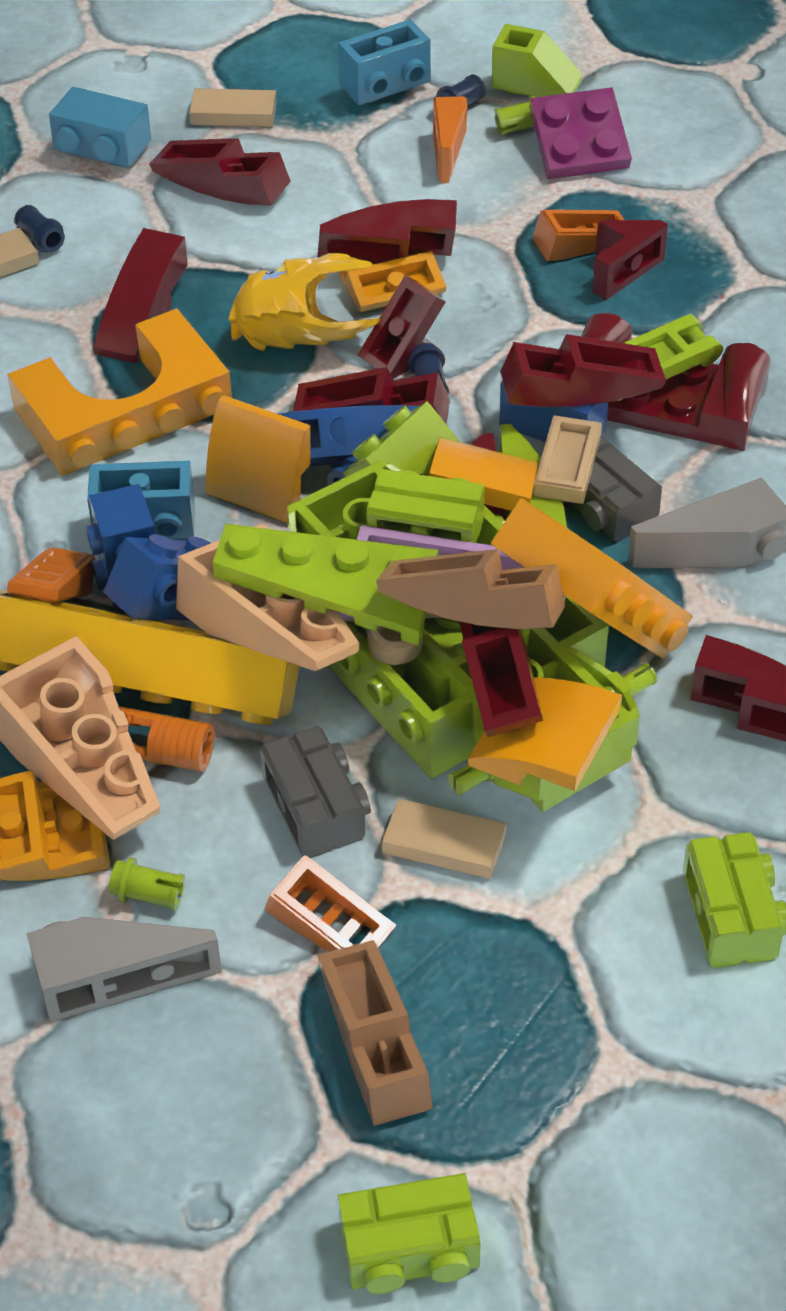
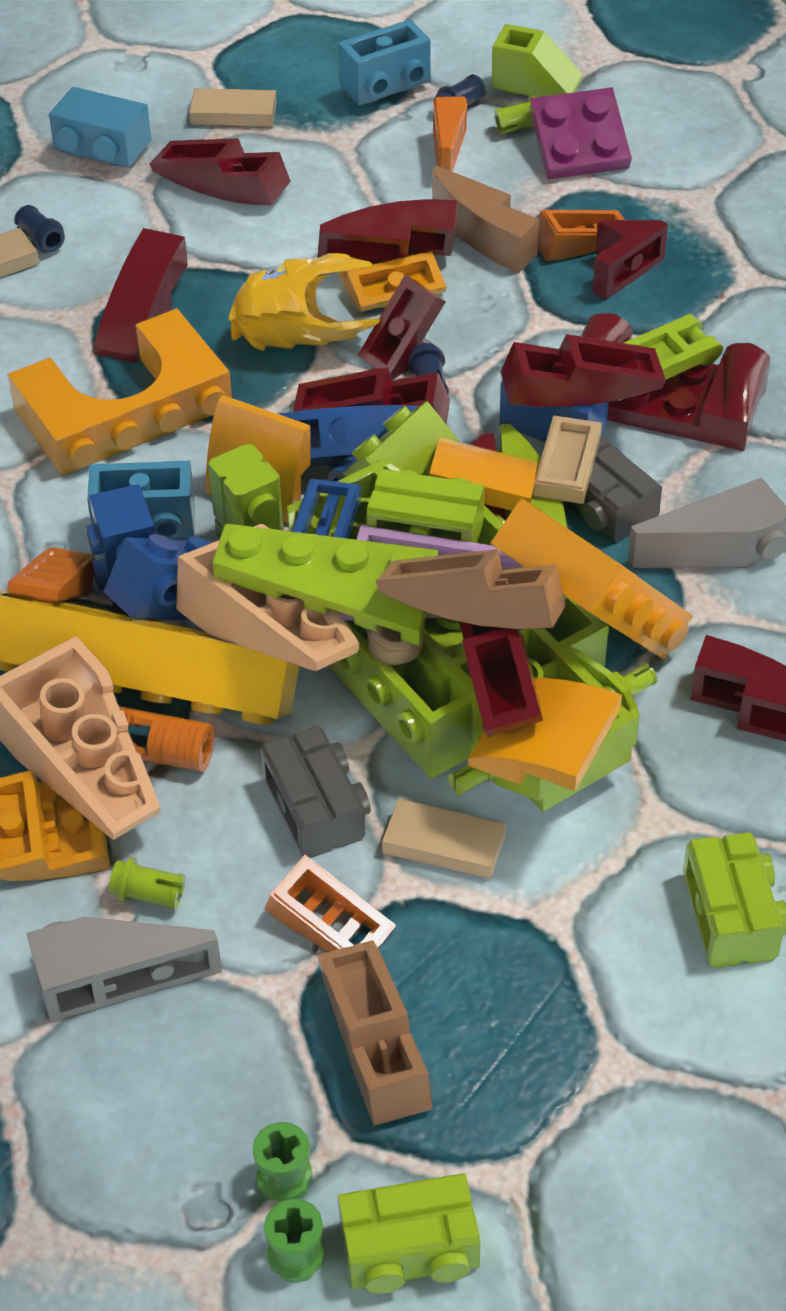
none -> lime brick [208,444,284,540]
none -> bright green bush [252,1122,313,1202]
none -> bright green bush [264,1199,326,1283]
none -> blue tile [292,479,361,539]
none -> medium nougat slope [432,166,539,273]

